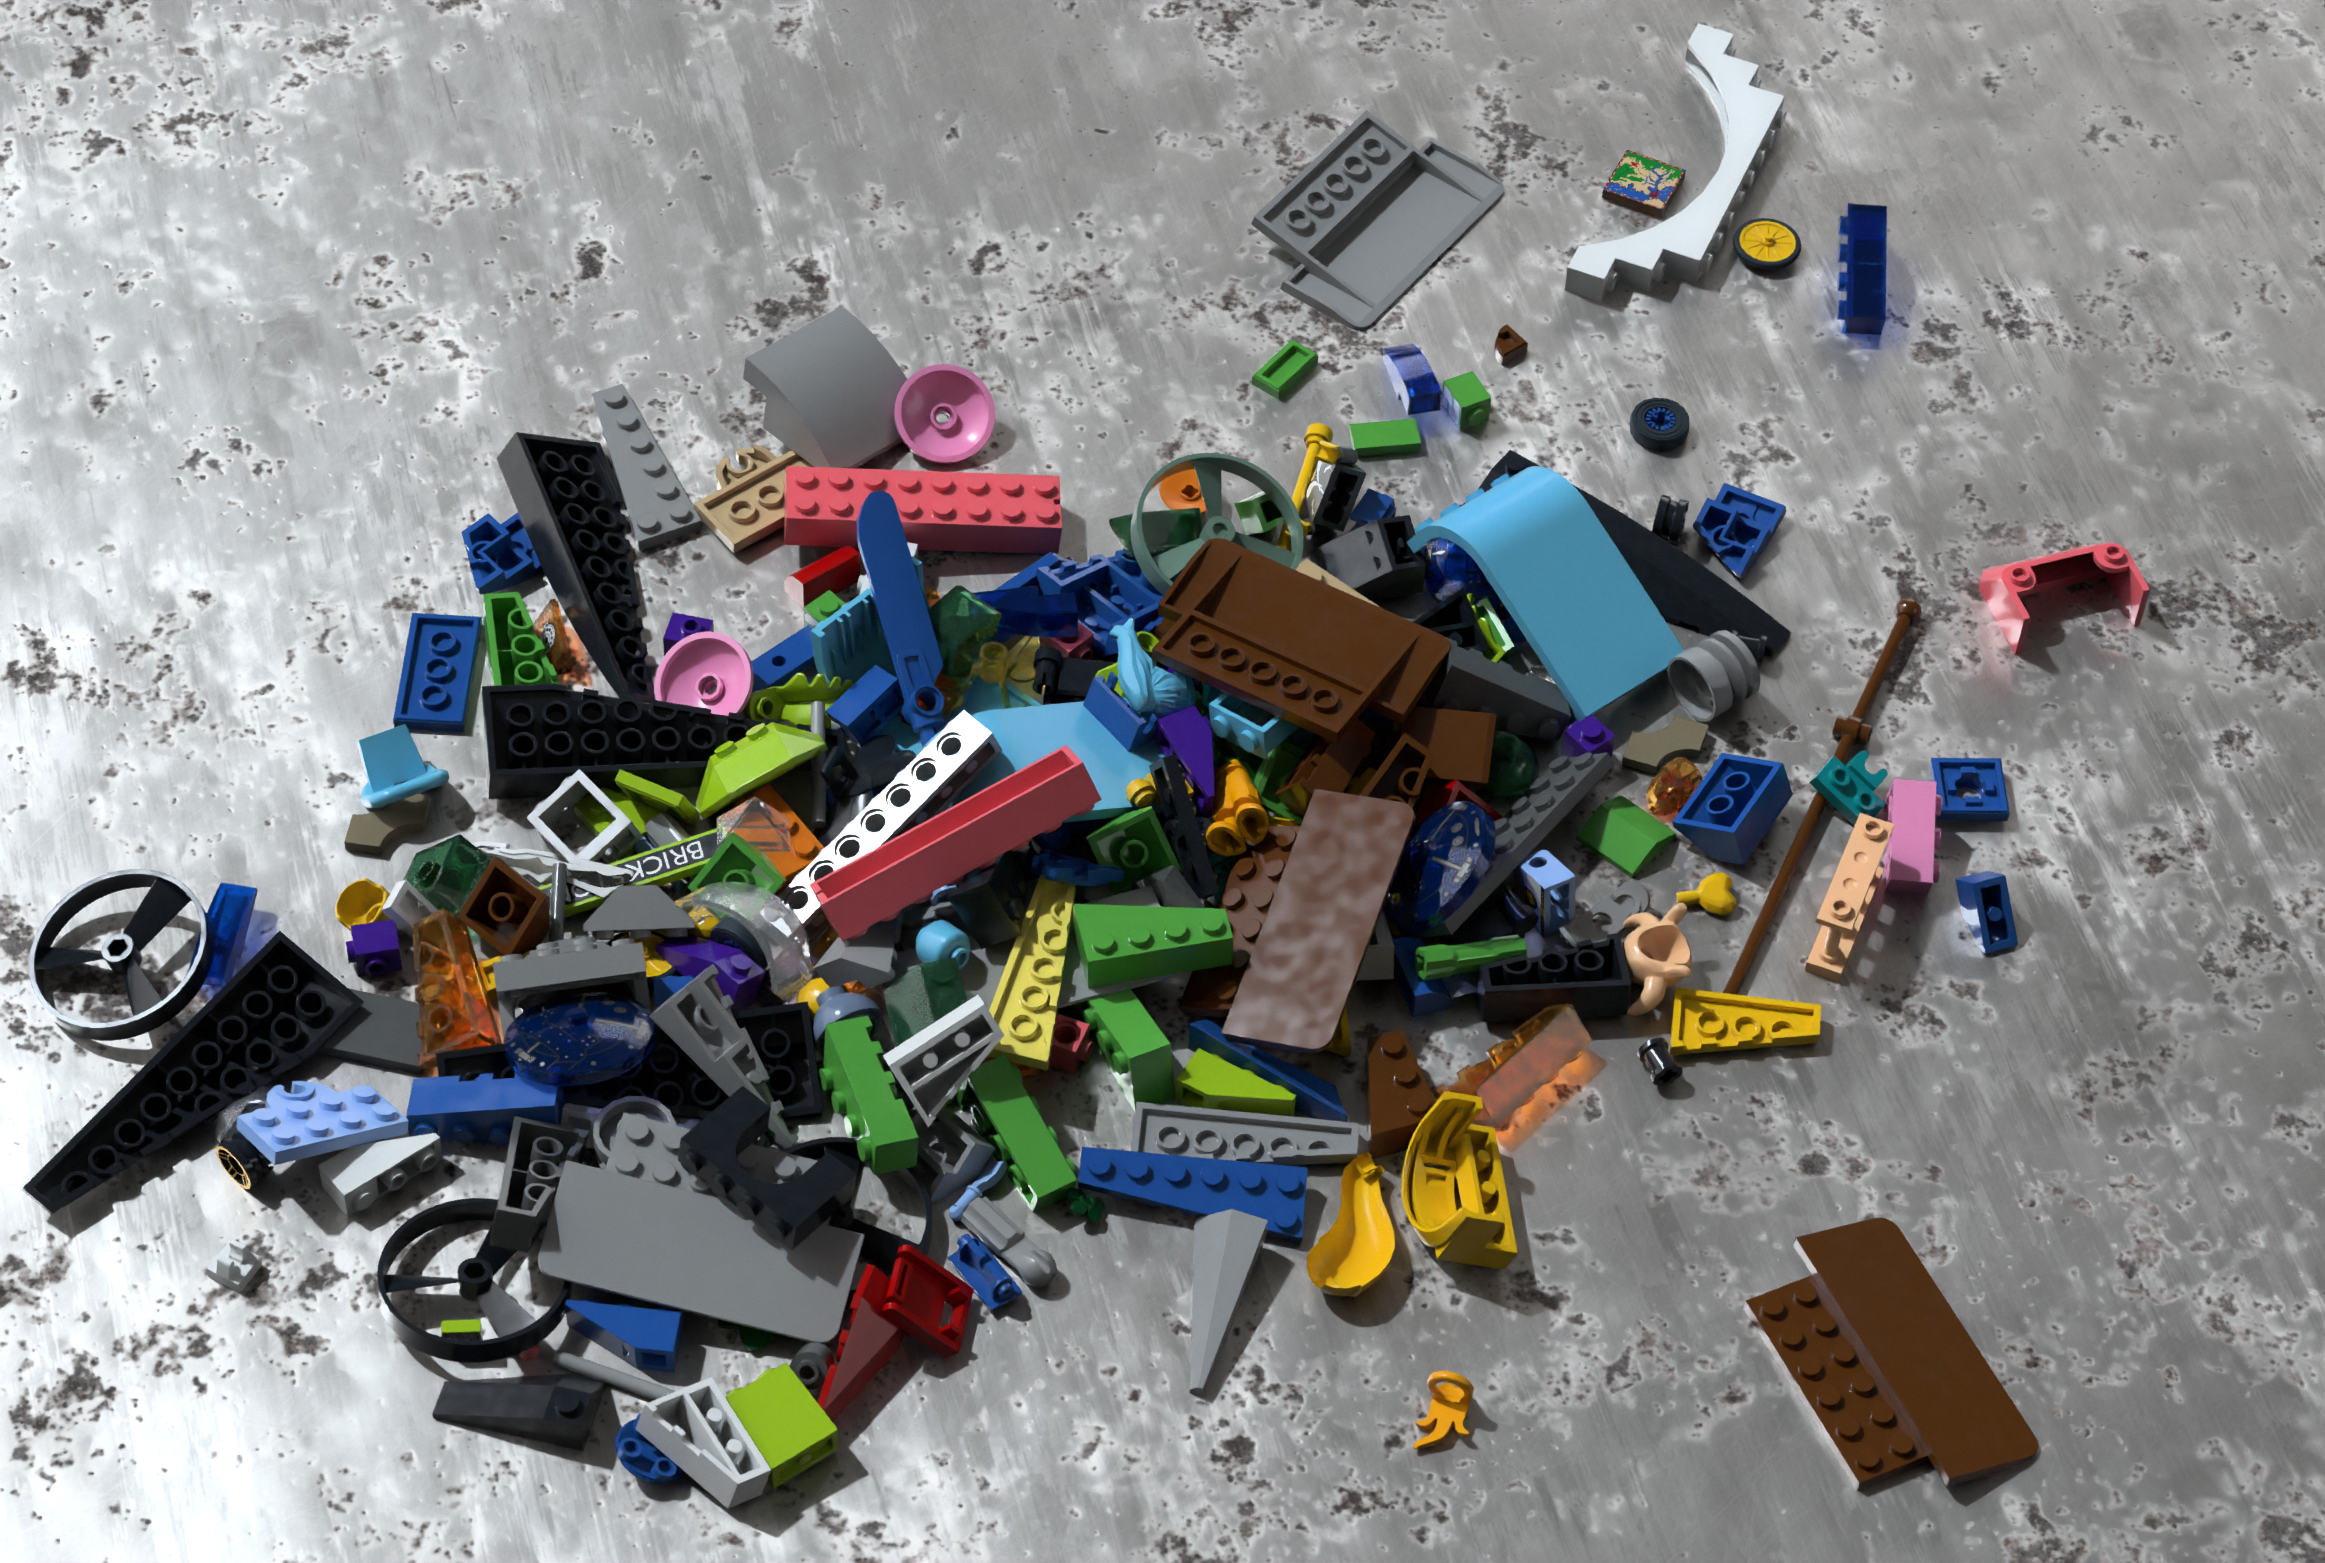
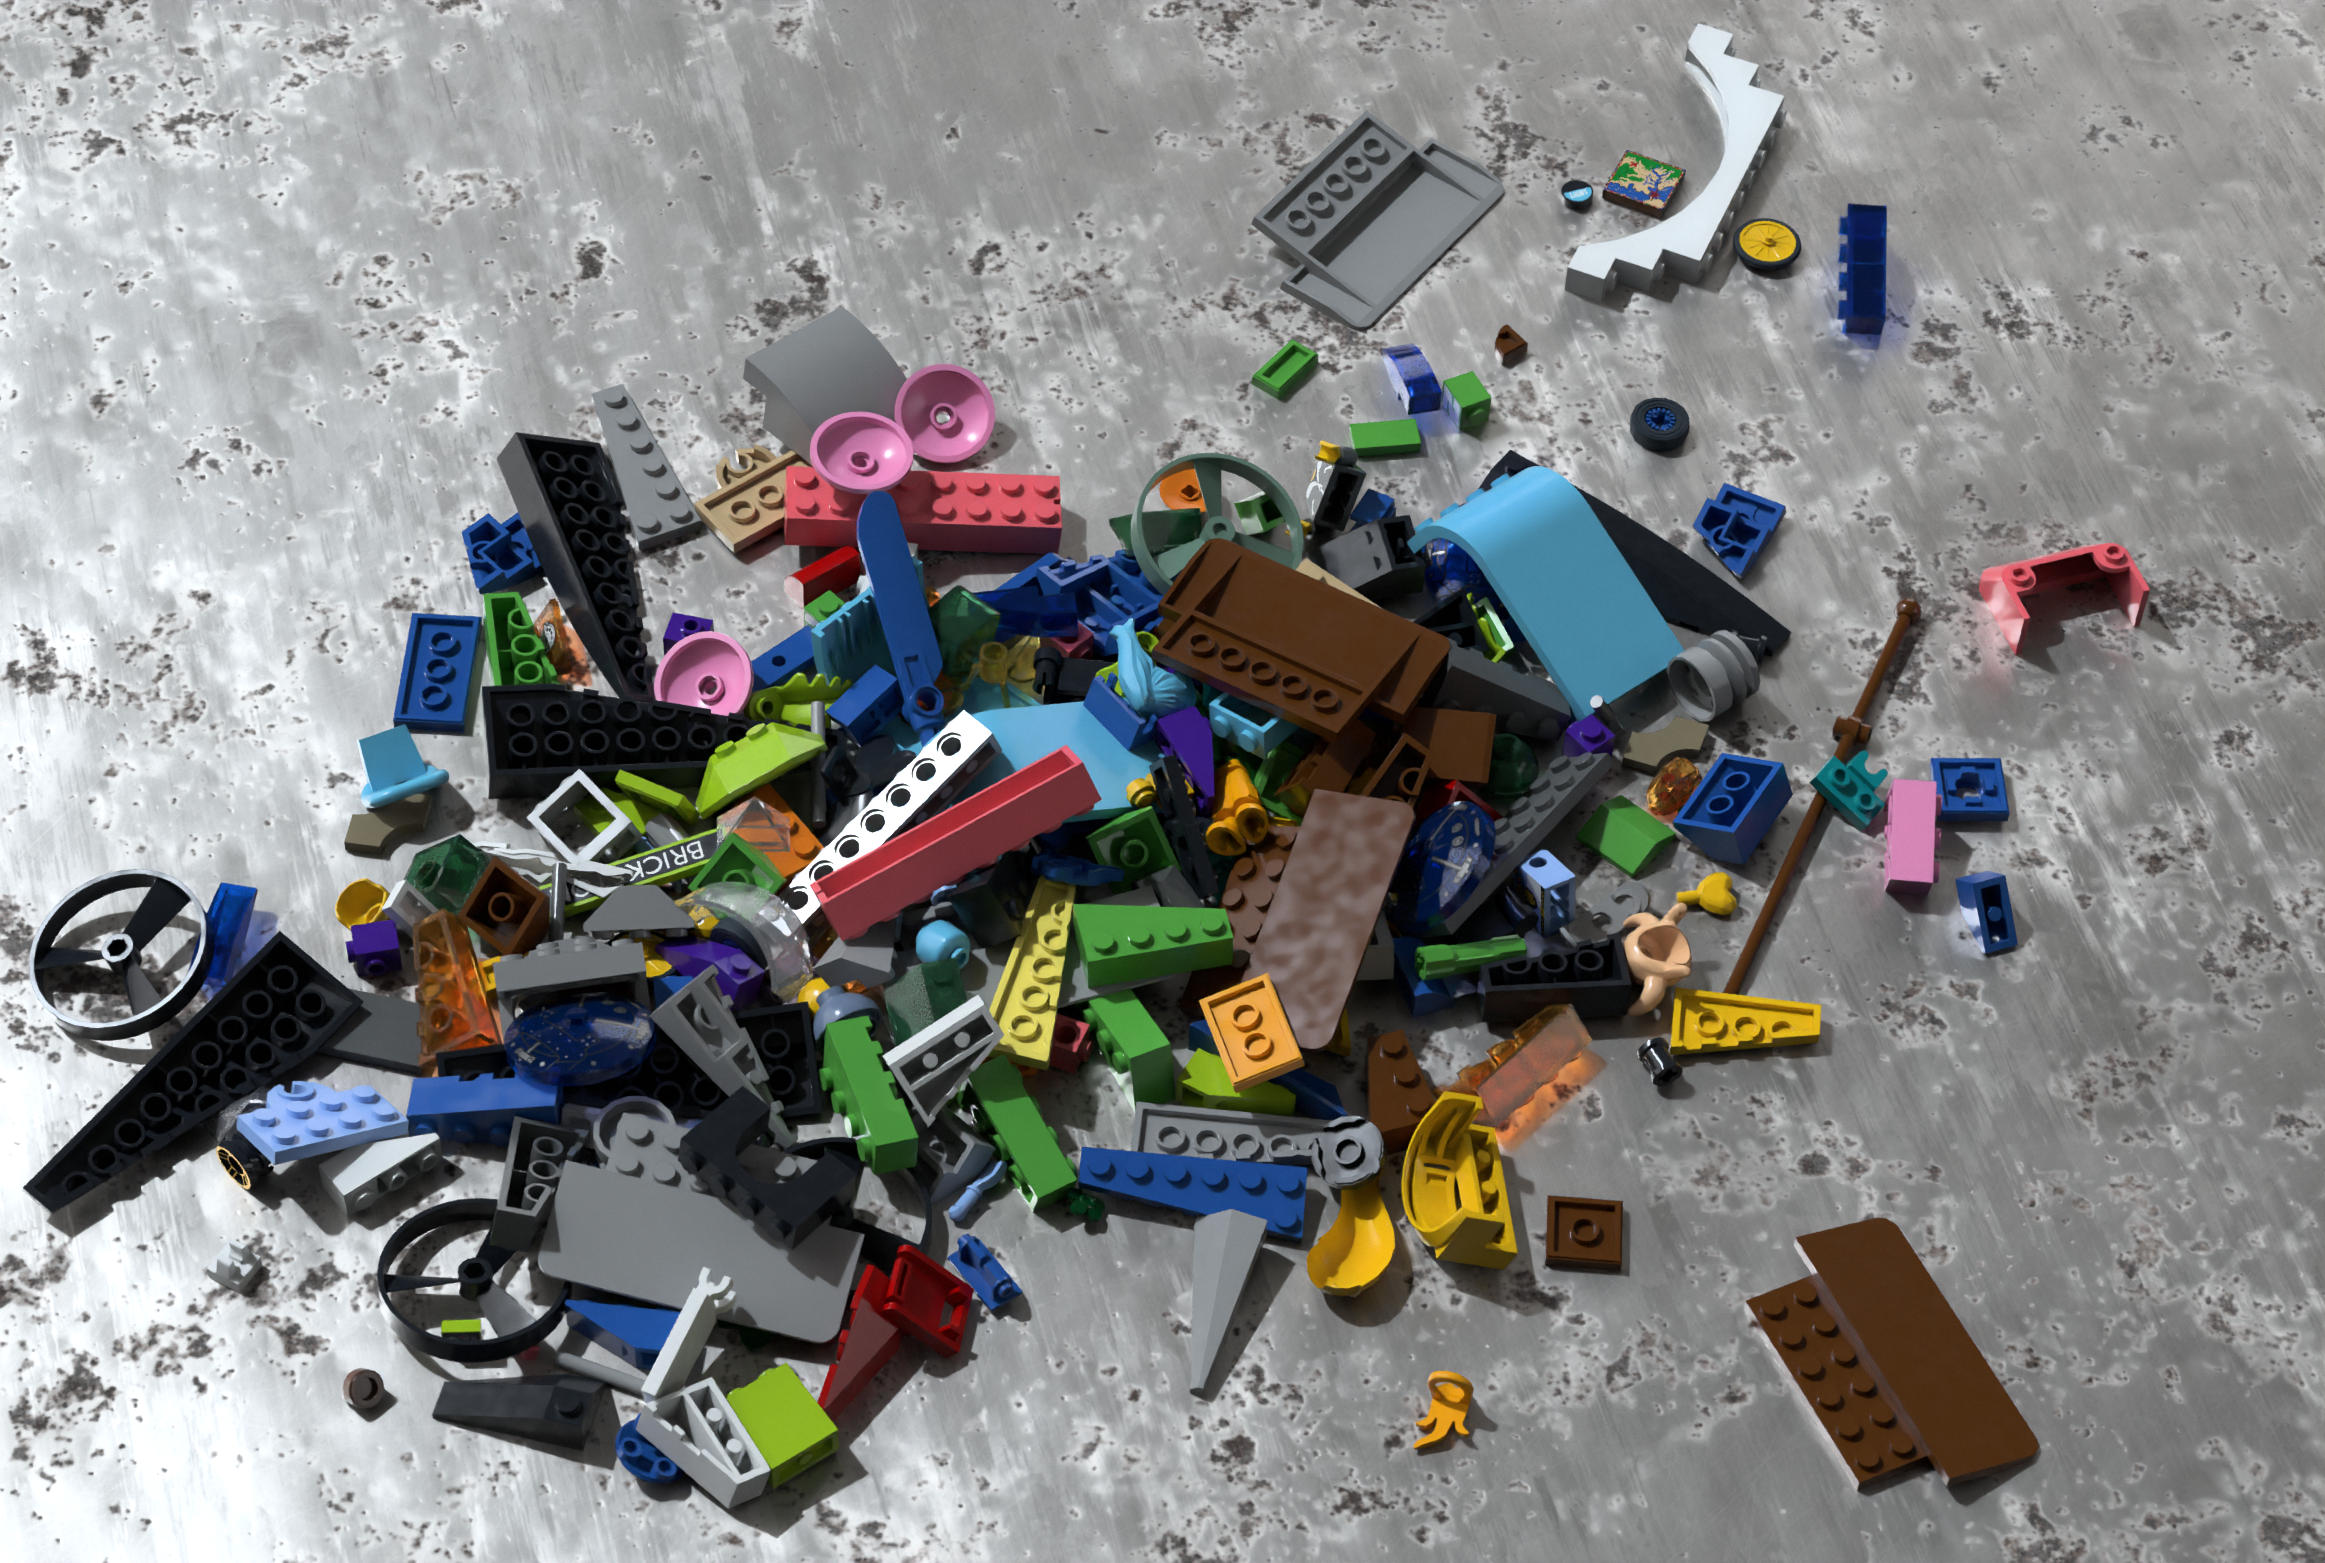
dark grey brick [790,1342,835,1390] -> none
light grey piece [961,1196,1057,1287] -> none
yellow piece [1276,423,1333,551] -> none
black wheel [1652,495,1689,547] -> none
light nougat fence [1805,813,1894,982] -> none
none -> tile [343,1368,384,1408]
none -> white tile [641,1267,738,1403]
none -> bright pink dish [810,412,914,494]
none -> light orange tile [1199,973,1305,1093]
none -> tile [1312,1116,1387,1190]
none -> reddish brown tile [1545,1195,1623,1271]
none -> black tile [1561,180,1593,210]
none -> dark grey bar [1590,695,1627,741]

